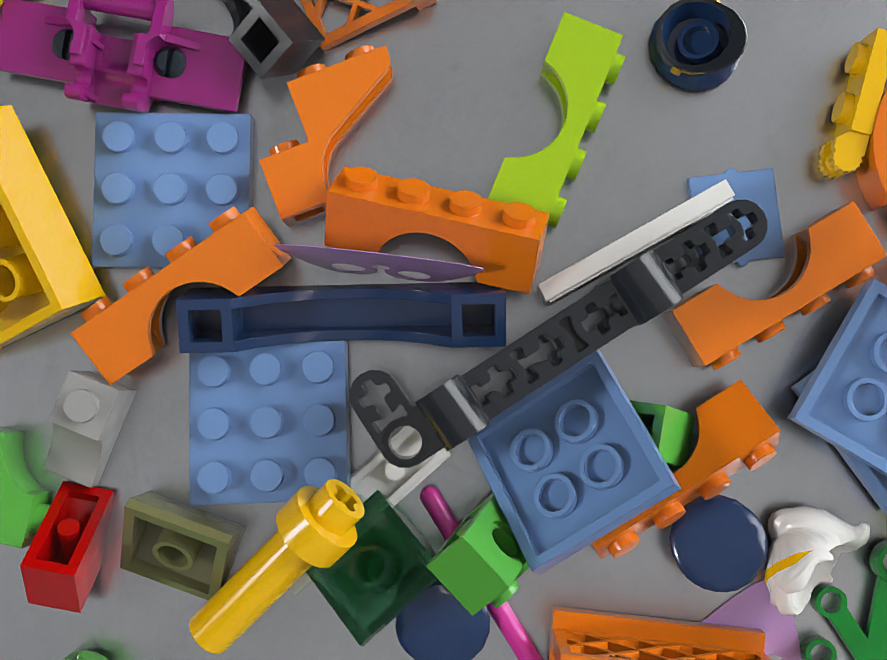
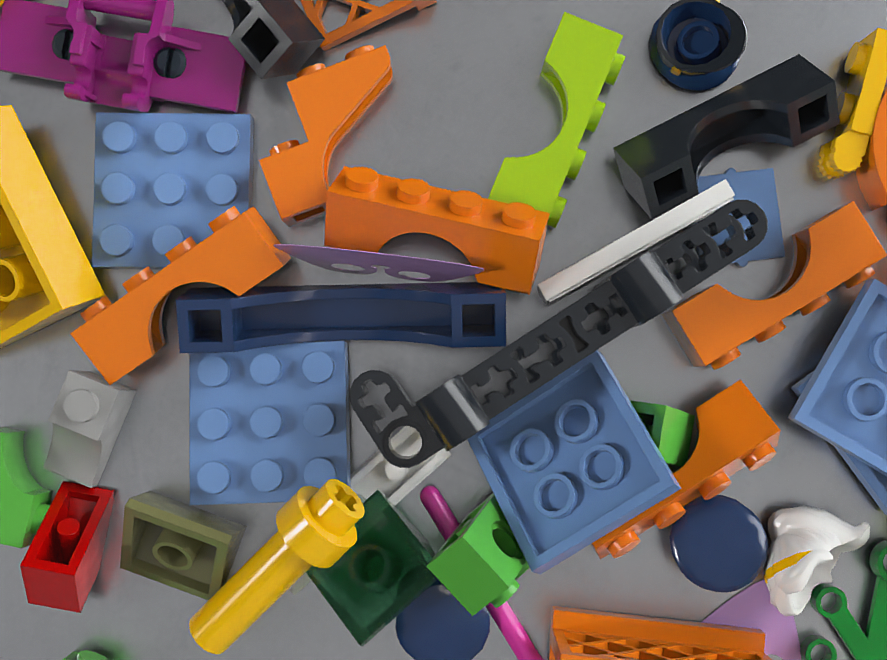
none -> black arch [613,54,840,219]

